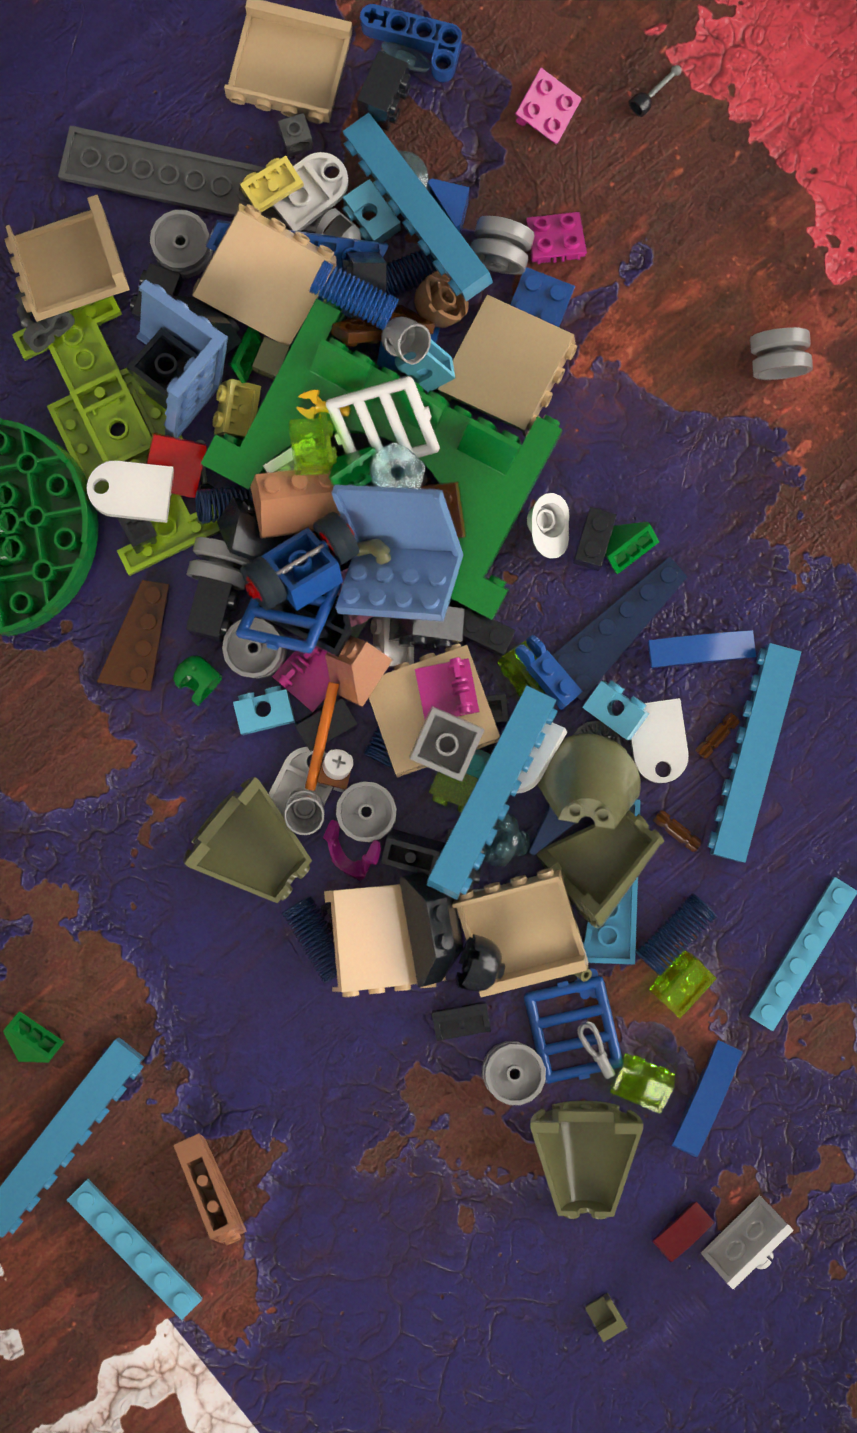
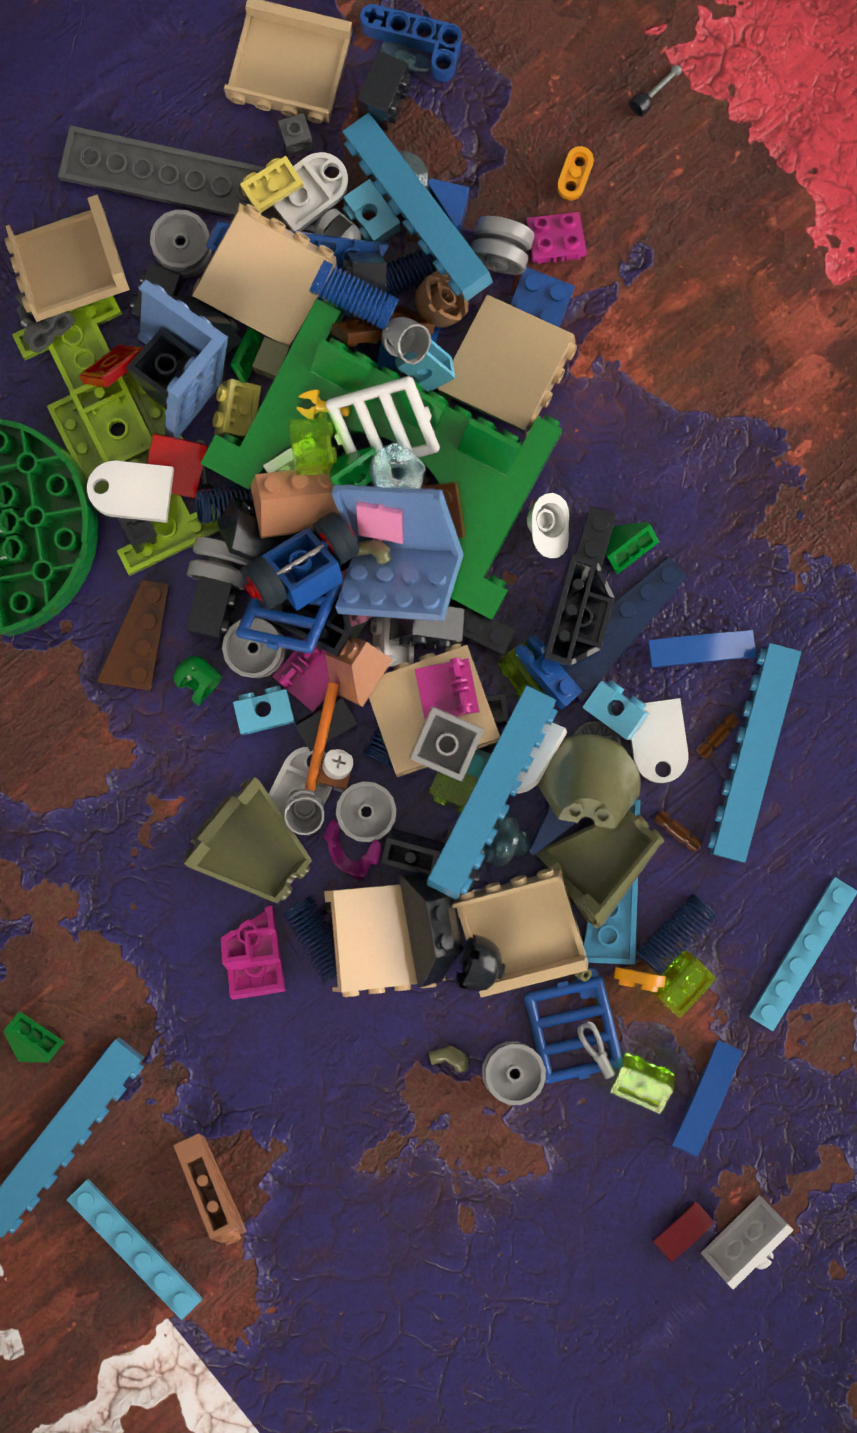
black hinge [432,1001,491,1041] -> none
hinge [515,68,582,144] -> none
olive cone [530,1101,643,1219] -> none
olive panel [585,1293,627,1342] -> none
light grey wheel [750,328,813,380] -> none
none -> red tile [79,344,143,387]
none -> dark pink slope [221,905,286,1000]
none -> bright pink piece [356,501,404,544]
none -> olive arm [428,1046,469,1072]
none -> black wedge [543,554,615,666]
none -> light orange plate [557,146,594,201]
none -> light orange plate [614,967,666,992]

